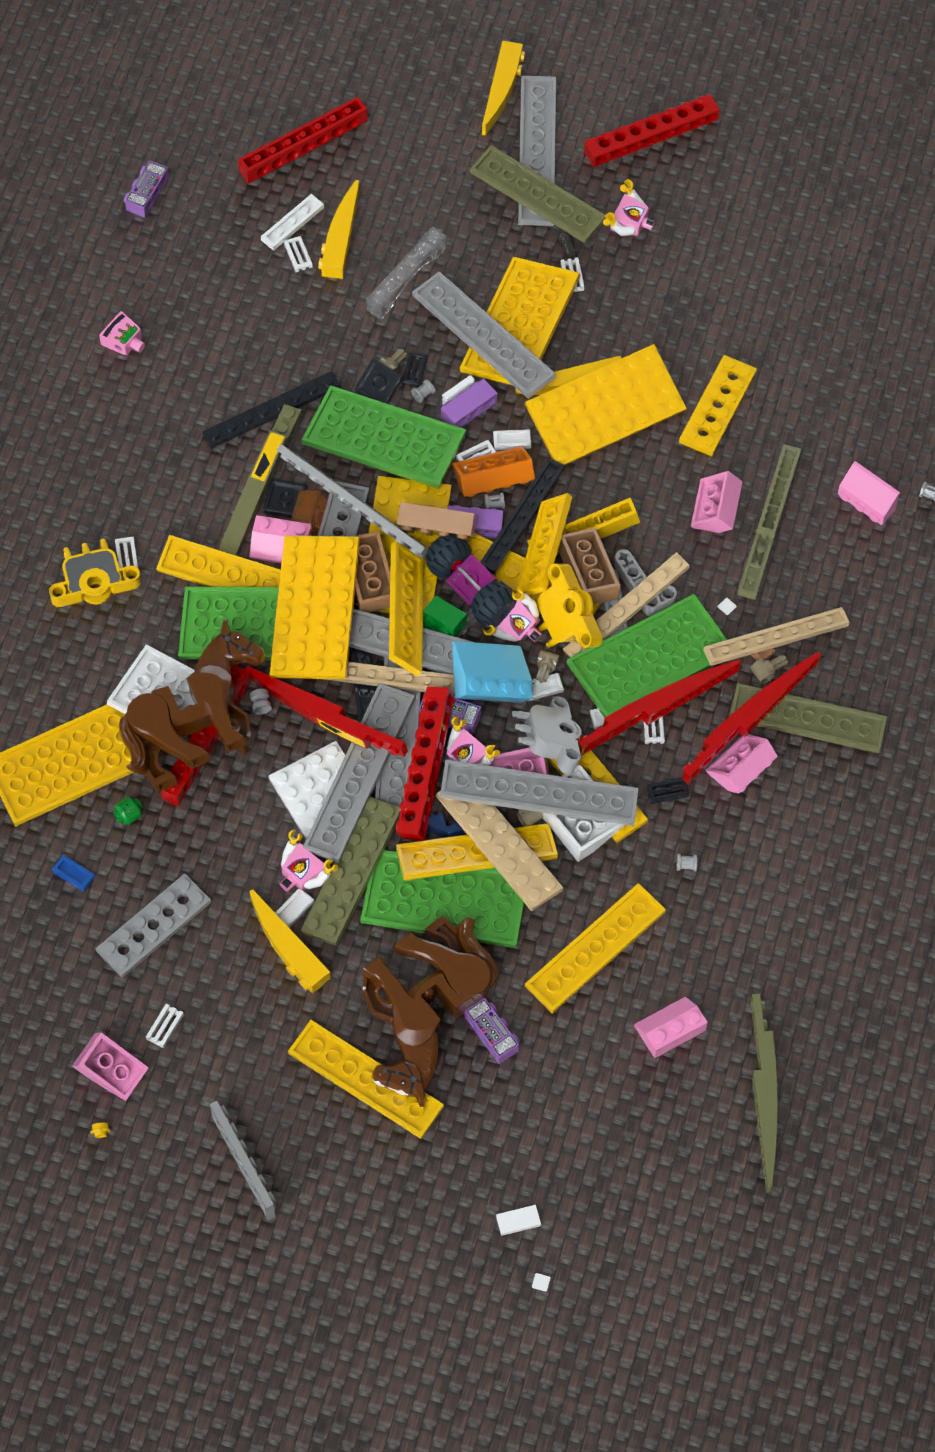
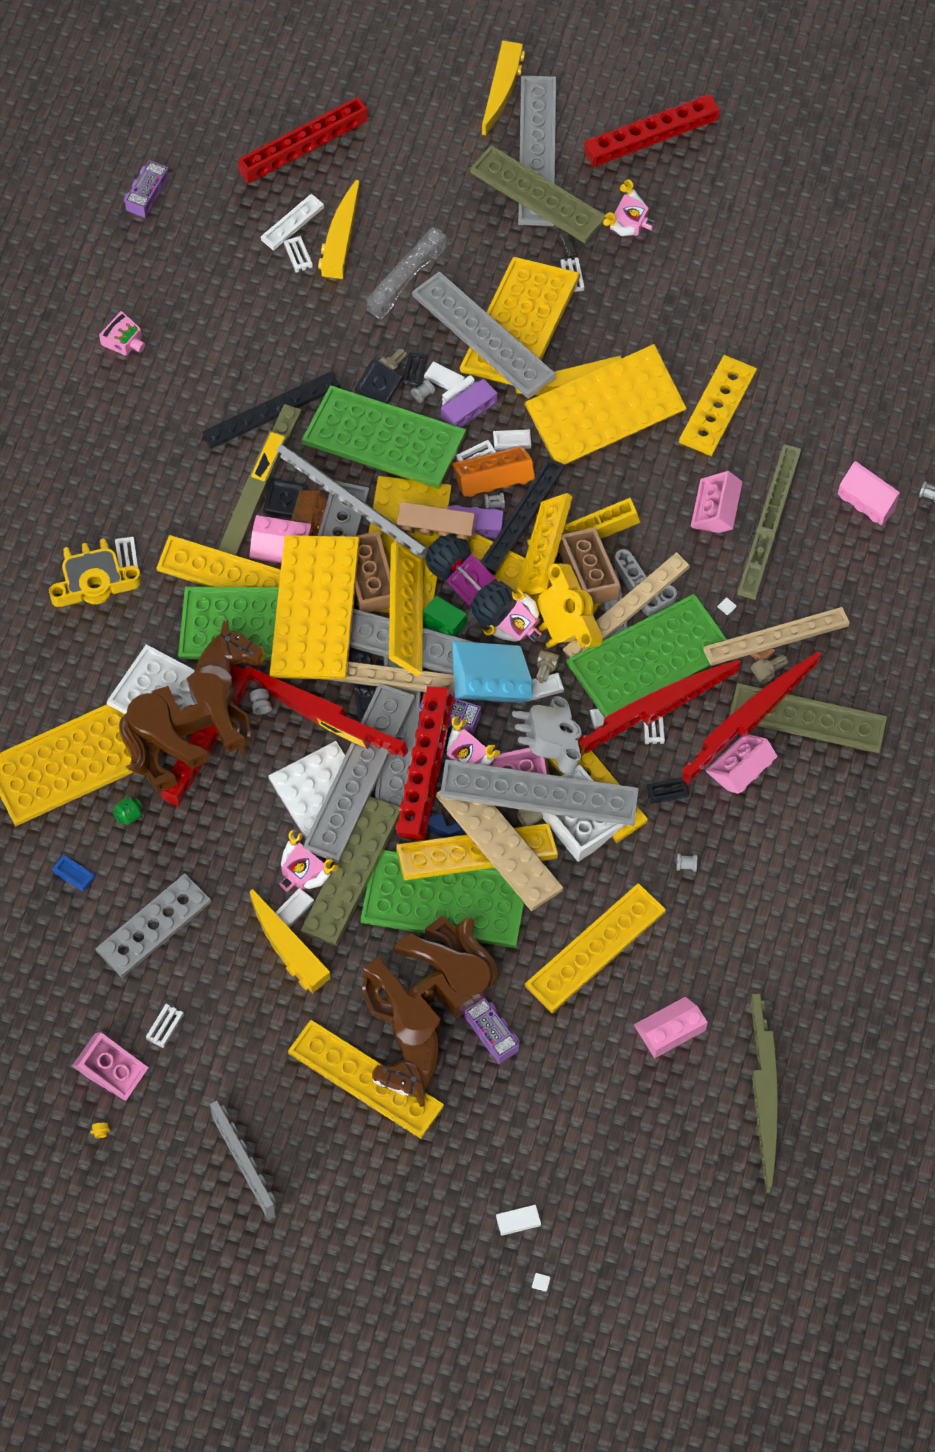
none -> white tile [424,362,465,390]

